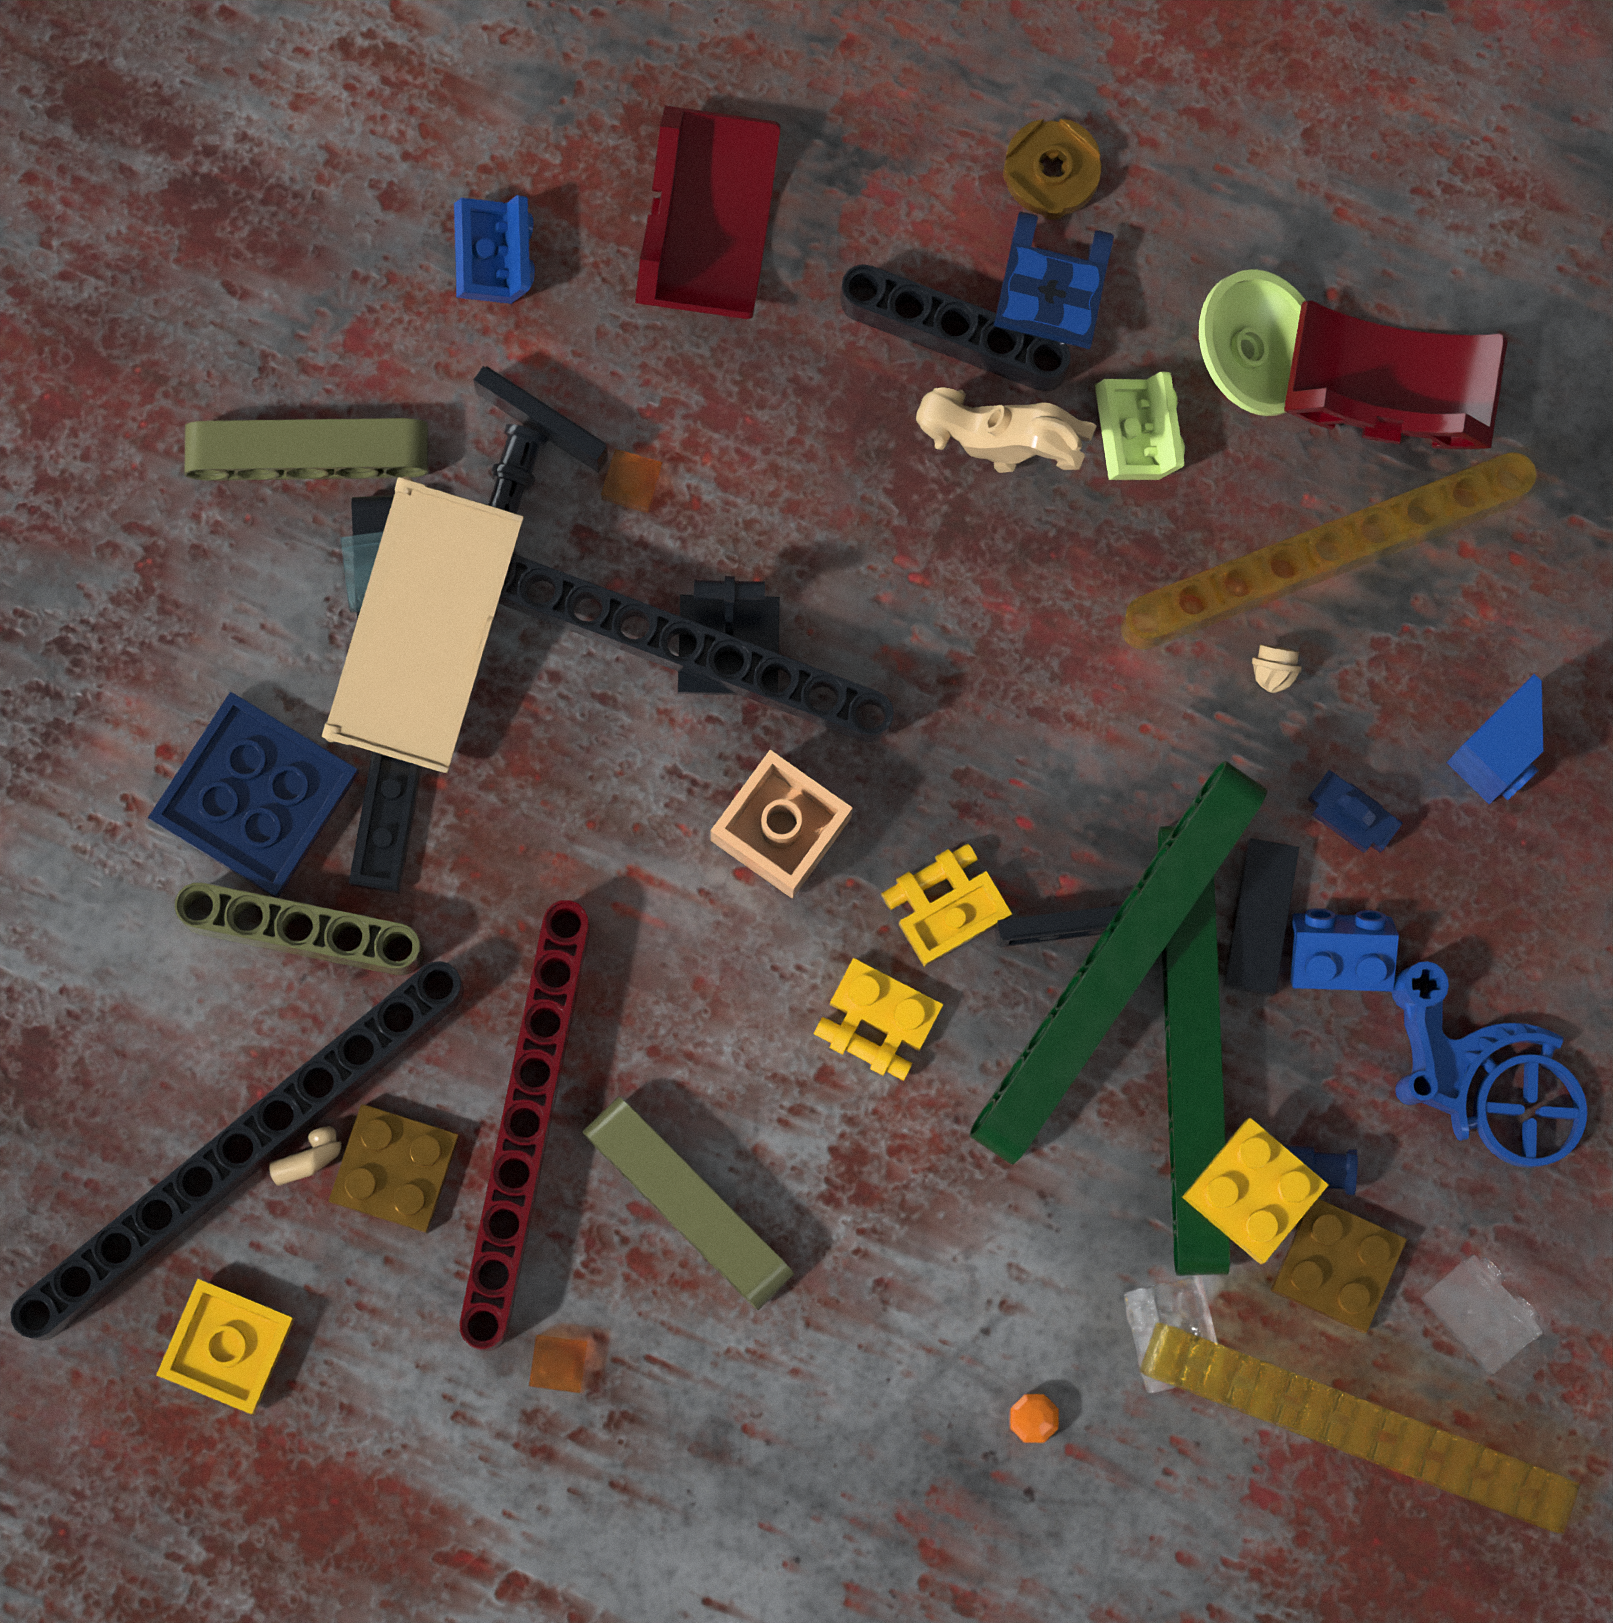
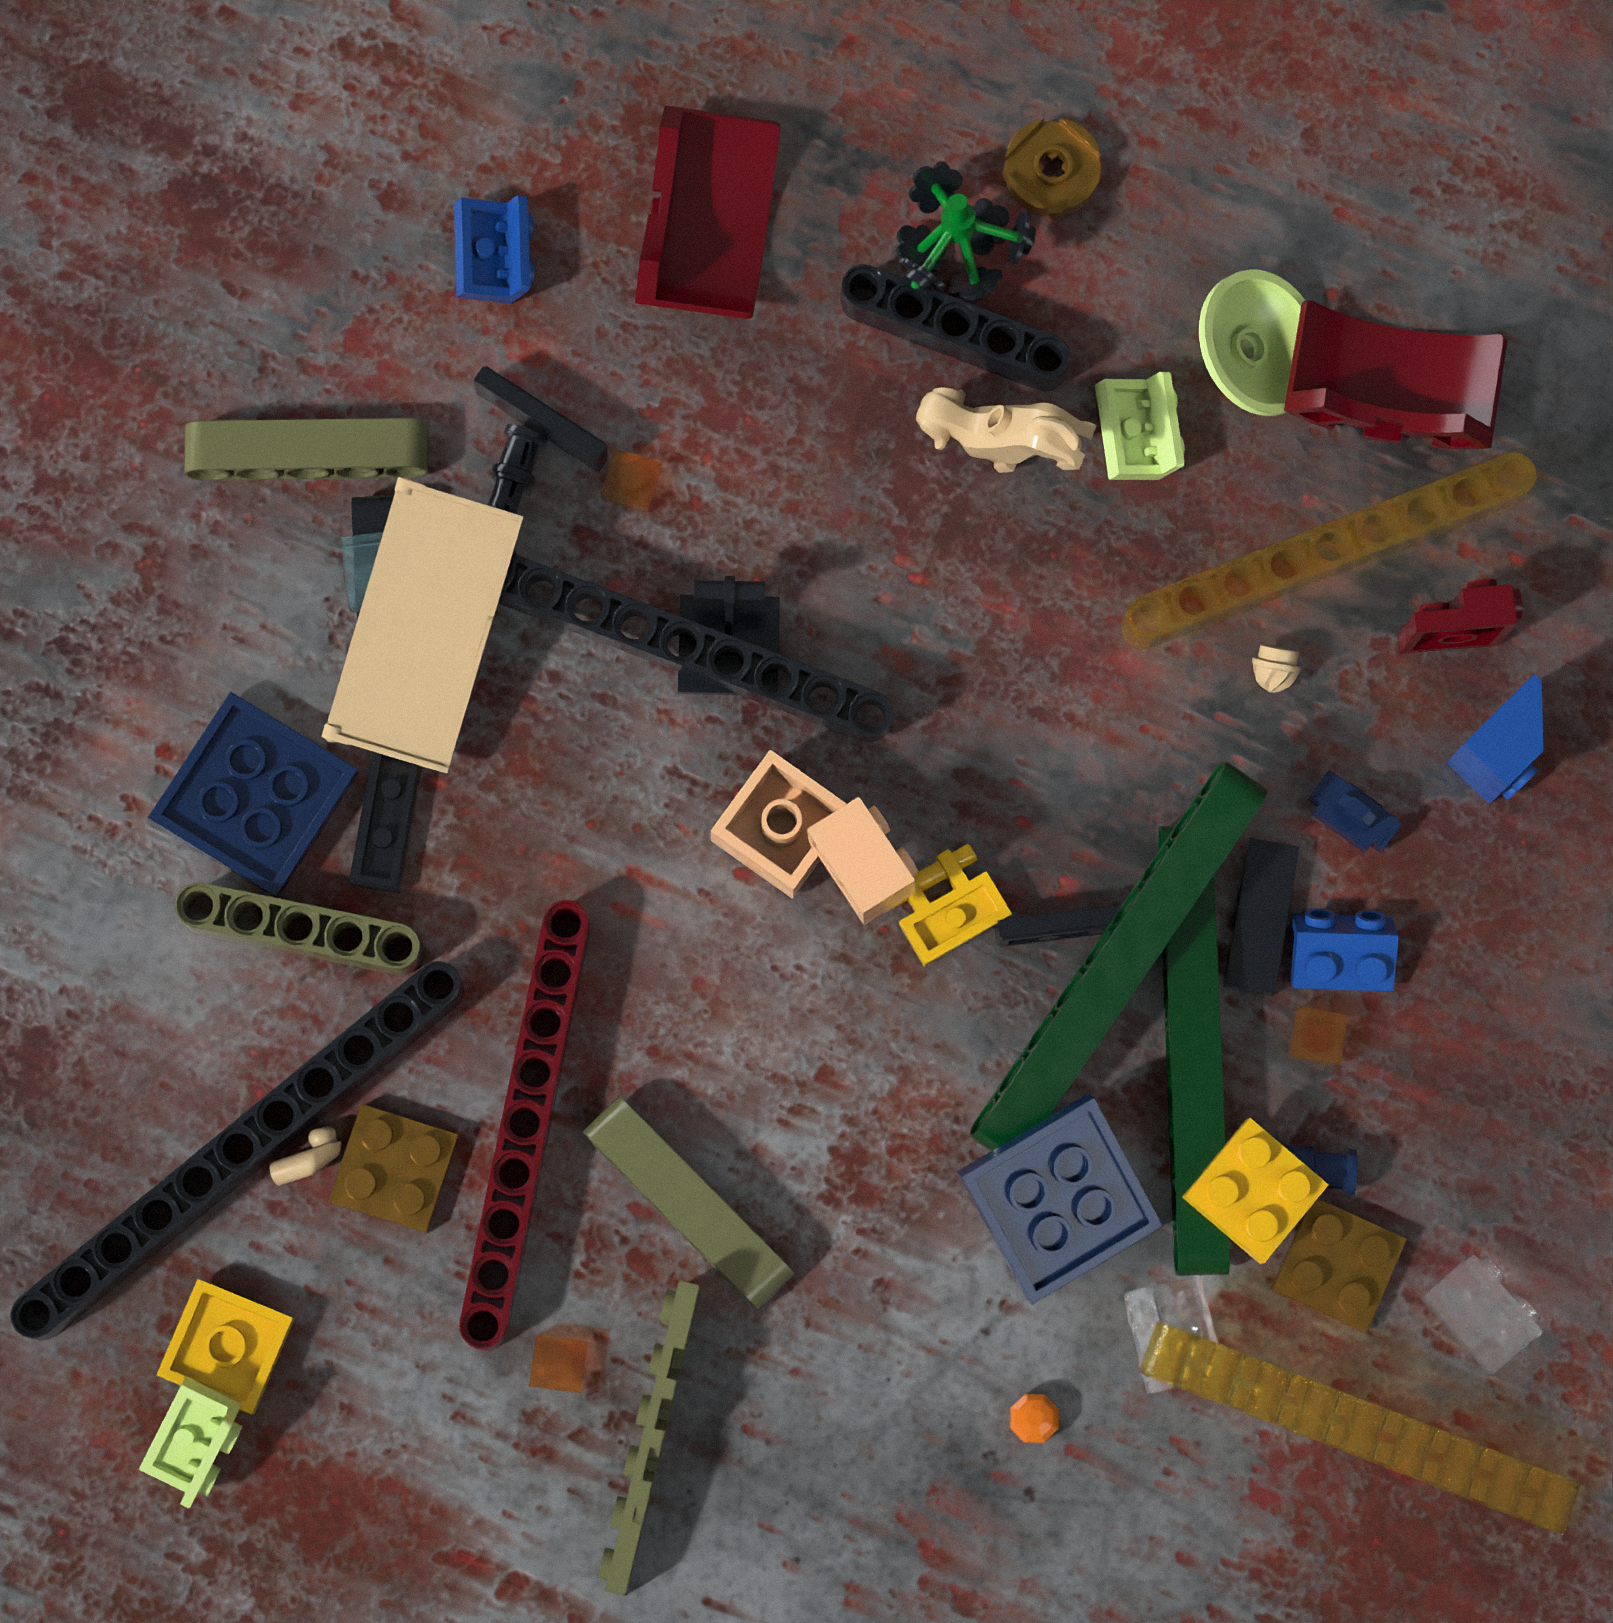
yellow plate [814,958,943,1081] -> none
dark blue flag [994,211,1114,349] -> none
blue piece [1392,961,1587,1168] -> none
none -> yellowish green bracket [139,1377,243,1509]
none -> olive wing [598,1280,701,1596]
none -> light nougat brick [807,797,918,925]
none -> black plant [896,161,1036,301]
none -> dark blue plate [957,1093,1163,1305]
none -> clear orange plate [1287,1006,1348,1067]
none -> dark red plate [1398,579,1523,654]

